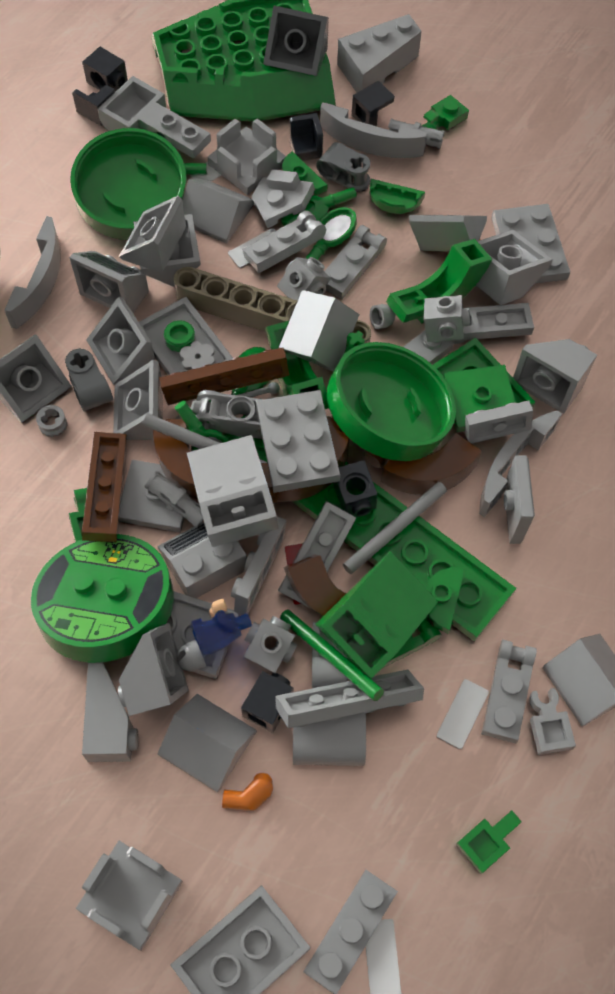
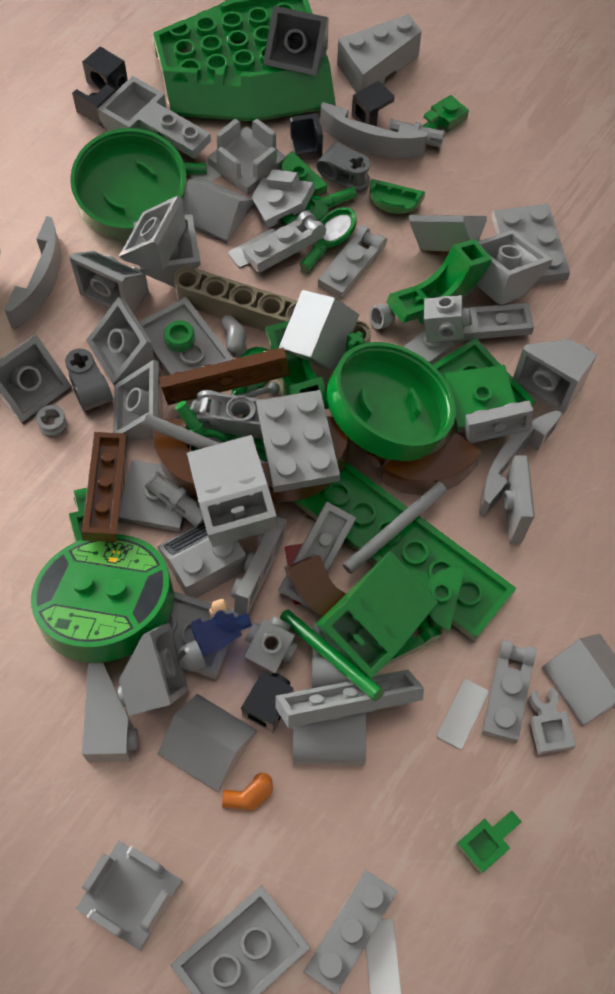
light grey plant [180,341,215,369] -> none
light grey brick [277,257,331,301] -> none
black brick [333,460,378,517] -> none
none -> light grey arm [221,315,247,357]

